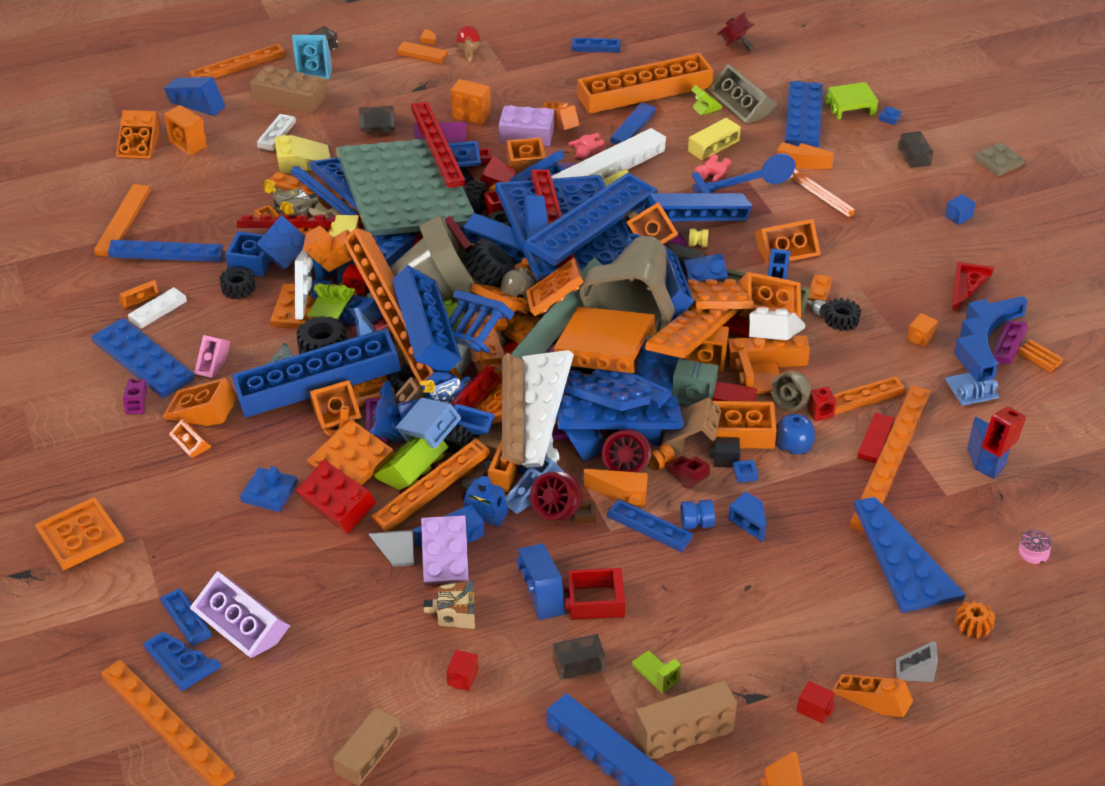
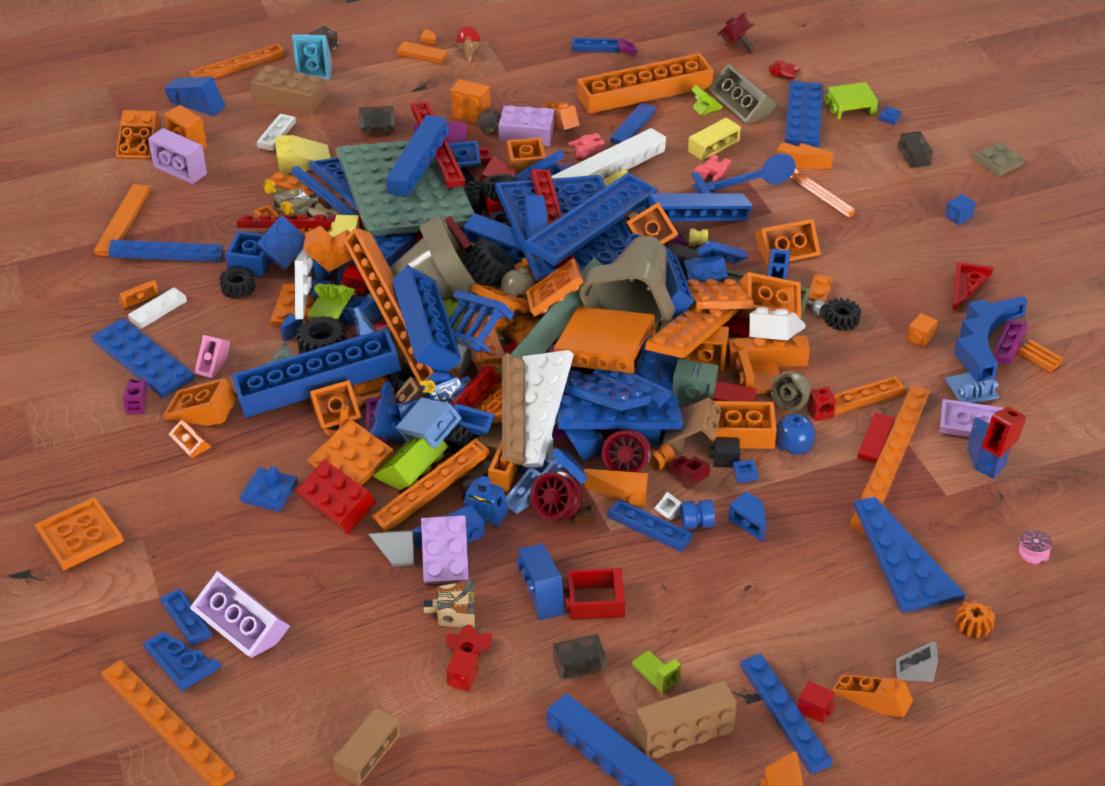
none -> lavender brick [148,128,207,184]
none -> blue slope [280,314,303,341]
none -> blue brick [386,115,450,197]
none -> red plate [446,625,492,656]
none -> clear smoke head [476,108,501,134]
none -> black tyre [482,174,514,199]
none -> blue wing [551,448,588,484]
none -> magenta tile [617,38,637,56]
none -> white slope [654,492,681,521]
none -> blue plate [697,241,748,265]
none -> blue plate [740,654,833,774]
none -> red plate [769,60,799,79]
none -> lavender plate [939,399,1004,437]

